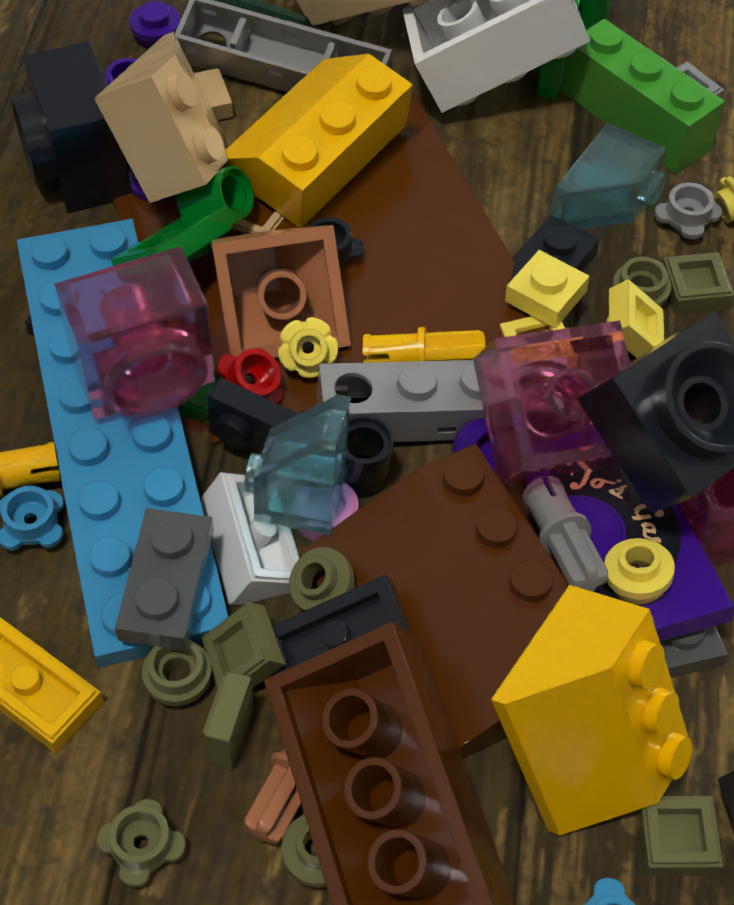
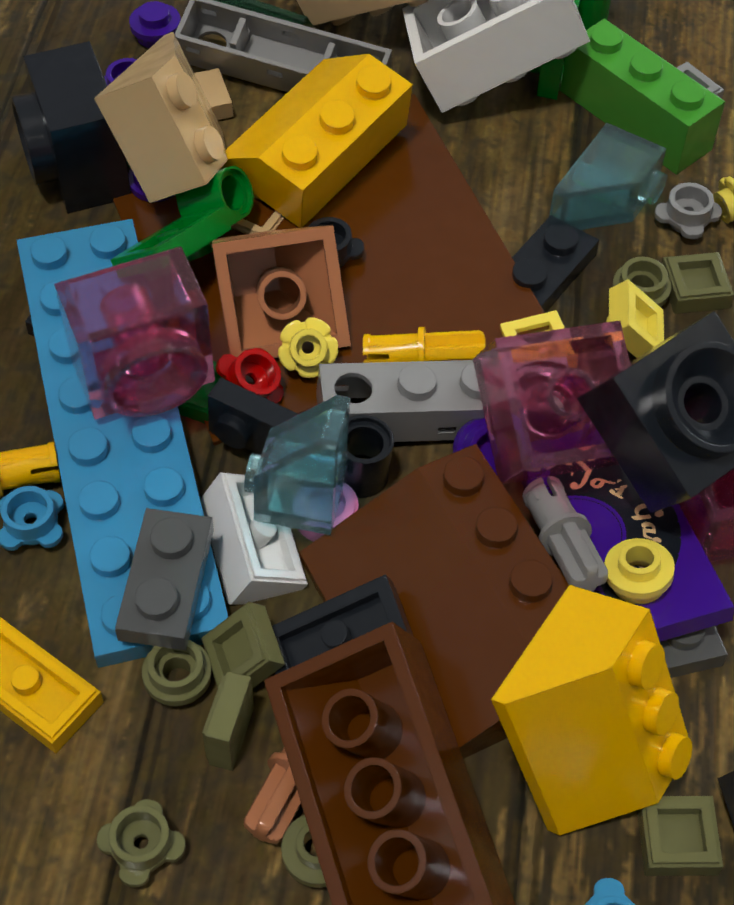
olive plate [289,547,355,611] -> none
light yellow plate [505,250,590,328] -> none

